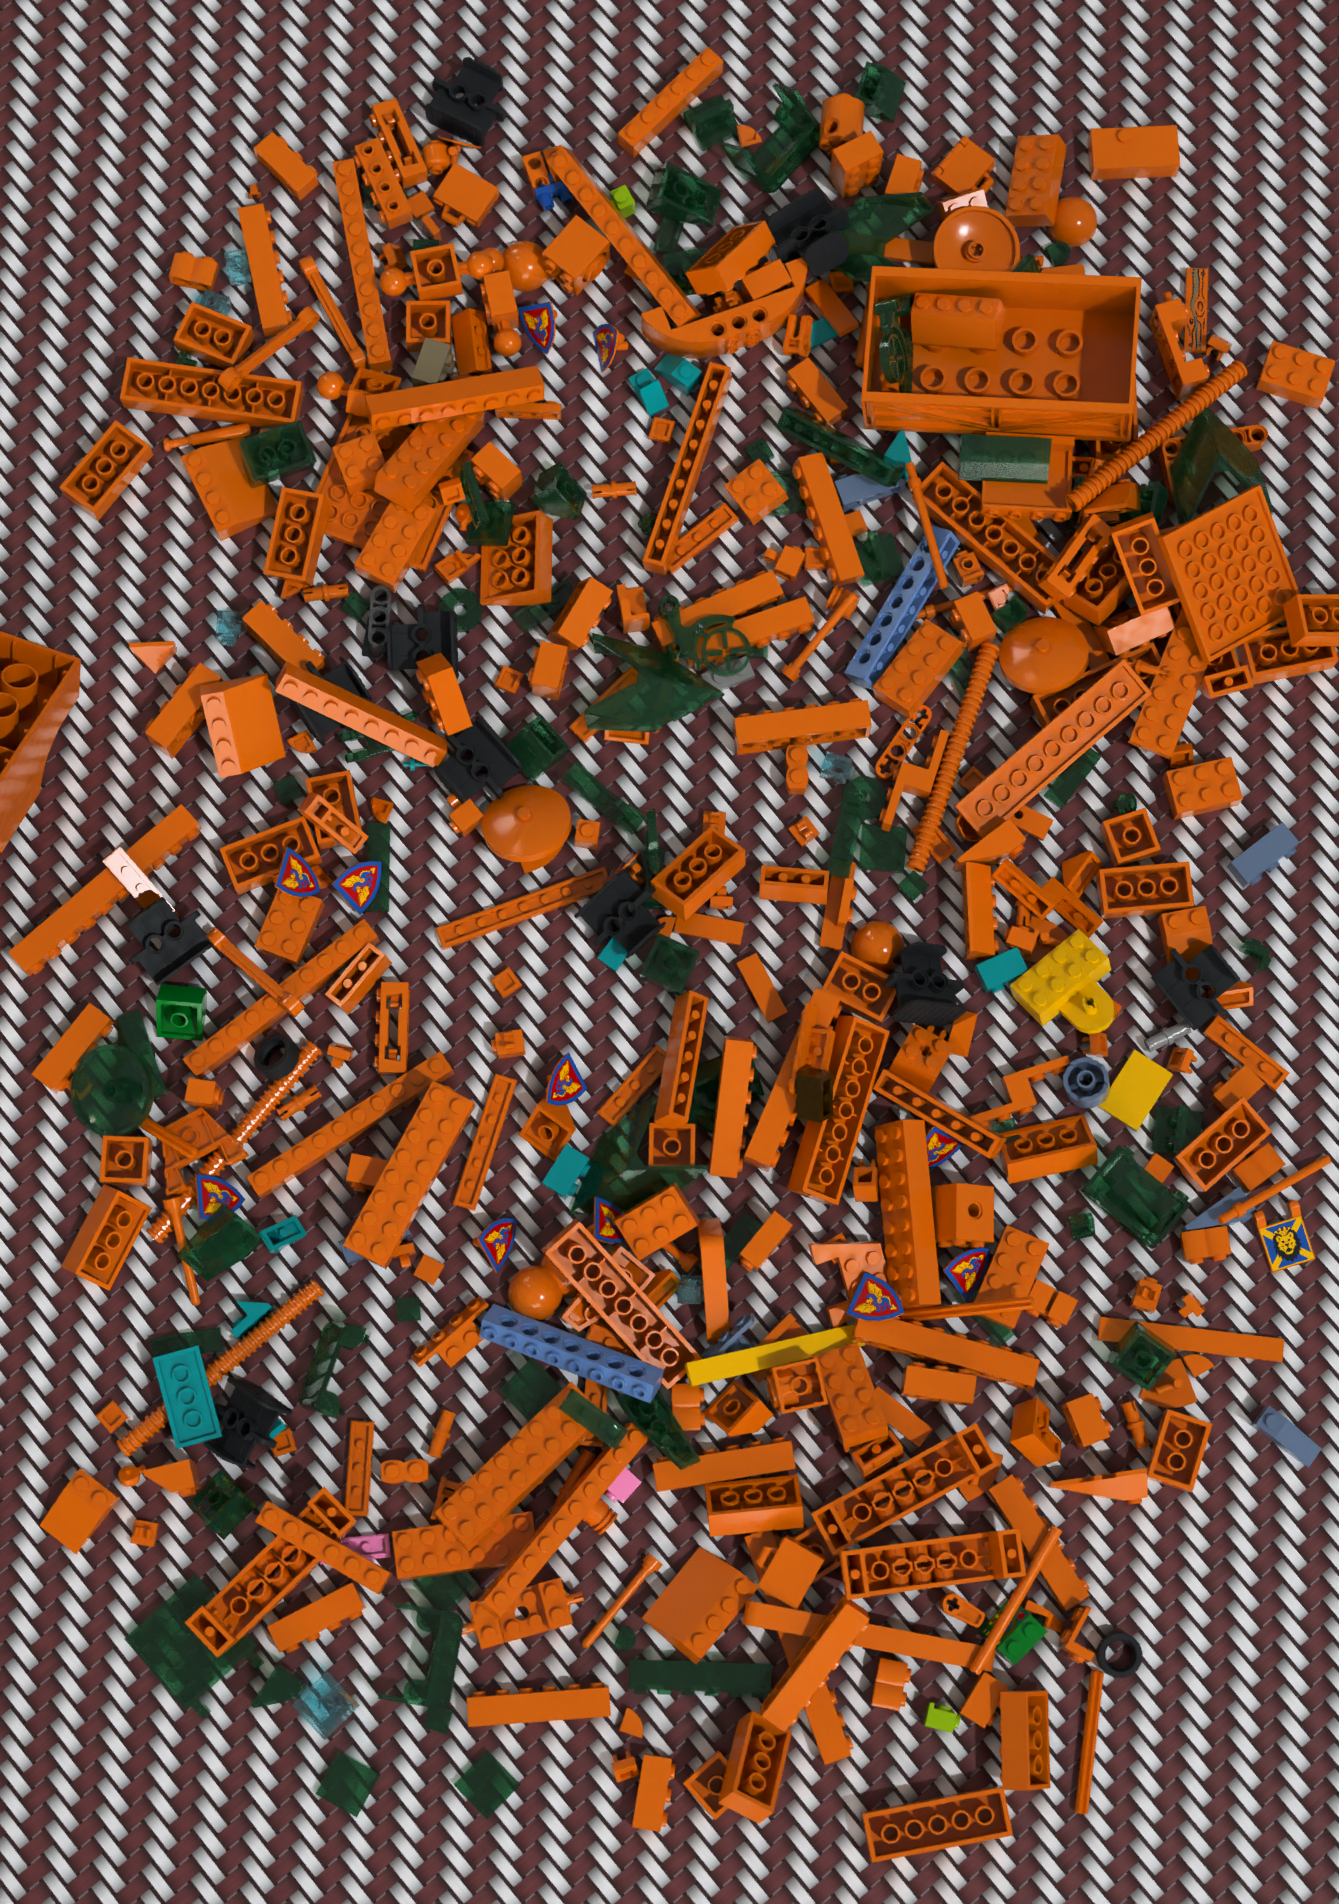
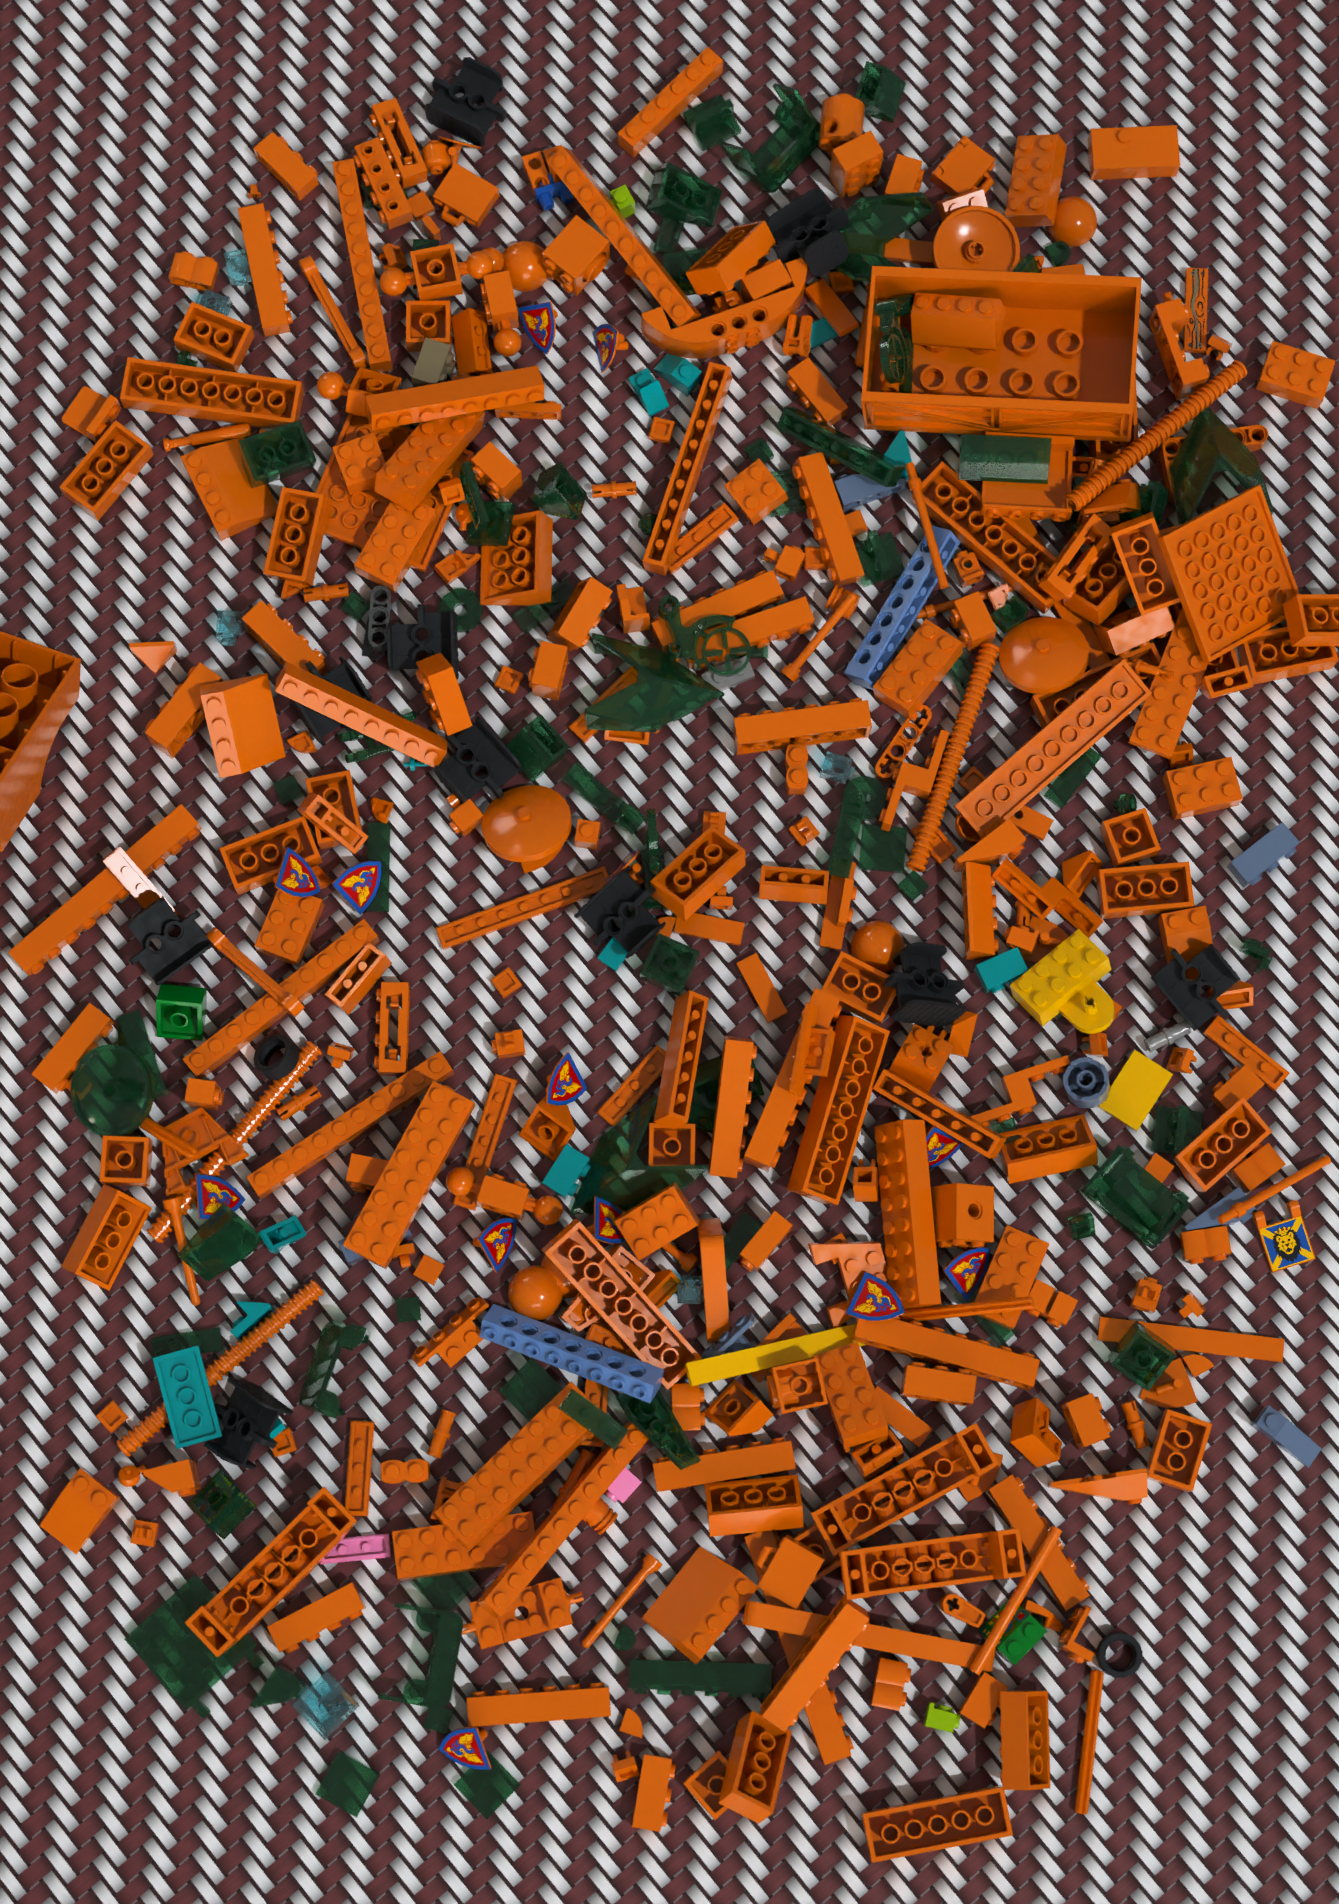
orange piece [218,306,320,392] -> none
orange brick [255,1501,392,1594] -> none
orange tile [736,124,762,147] -> none
dark brown brick [795,1067,833,1123] -> none
none -> orange bracket [62,386,121,443]
none -> shield [438,1727,492,1770]
none -> orange brick [446,1167,563,1225]

